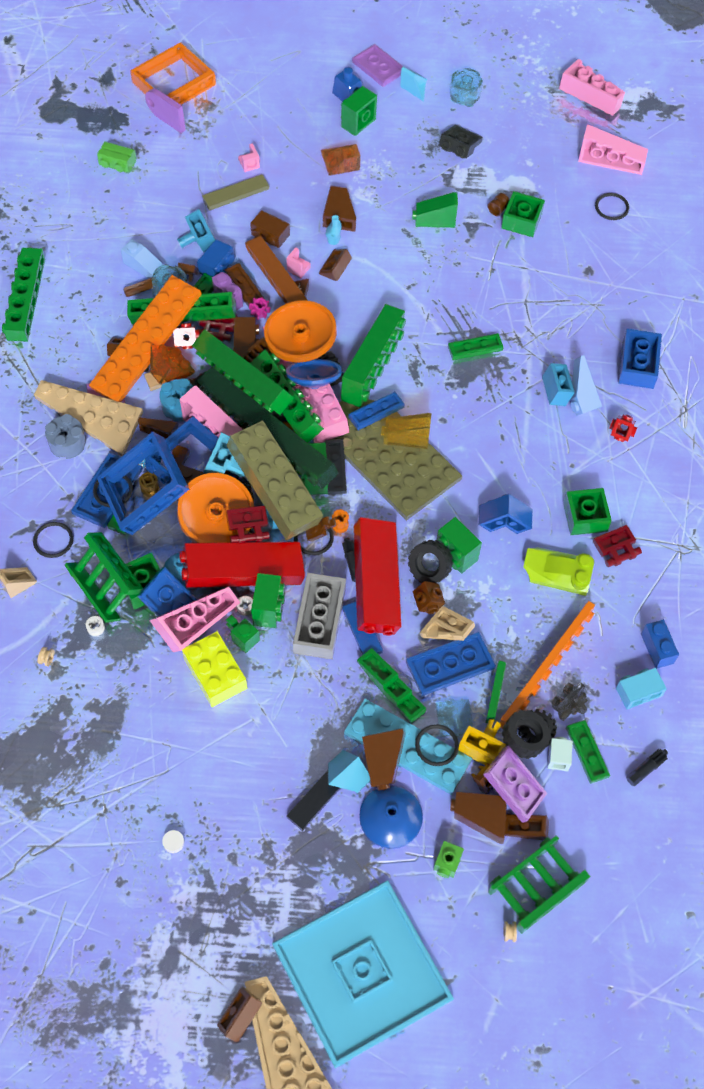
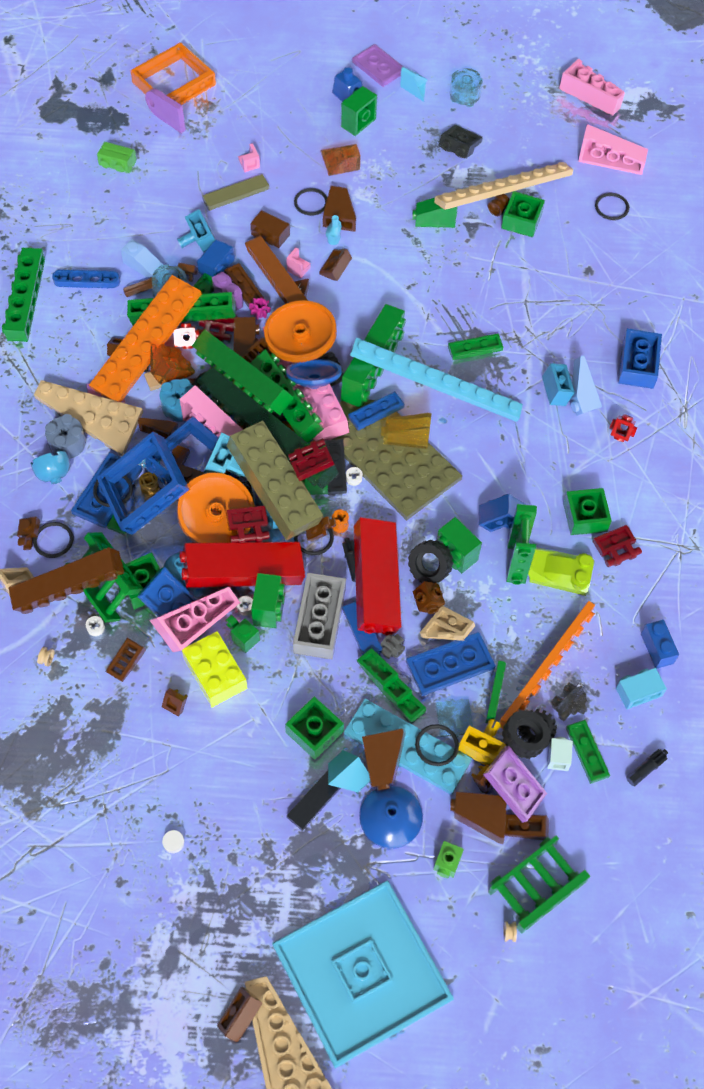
none -> reddish brown brick [8,548,124,614]
none -> reddish brown plate [17,517,40,550]
none -> dark azure cylinder [30,451,70,484]
none -> blue beam [52,270,120,288]
none -> reddish brown slope [105,638,147,682]
none -> reddish brown tile [162,688,188,717]
none -> green brick [285,696,344,760]
none -> dark red plate [288,438,335,481]
none -> black tyre [294,188,327,216]
none -> white bush [346,467,363,486]
none -> medium azure plate [350,338,523,422]
none -> dark grey gear [380,634,405,659]
none -> tan plate [434,162,573,210]
none -> green fence [506,504,537,585]

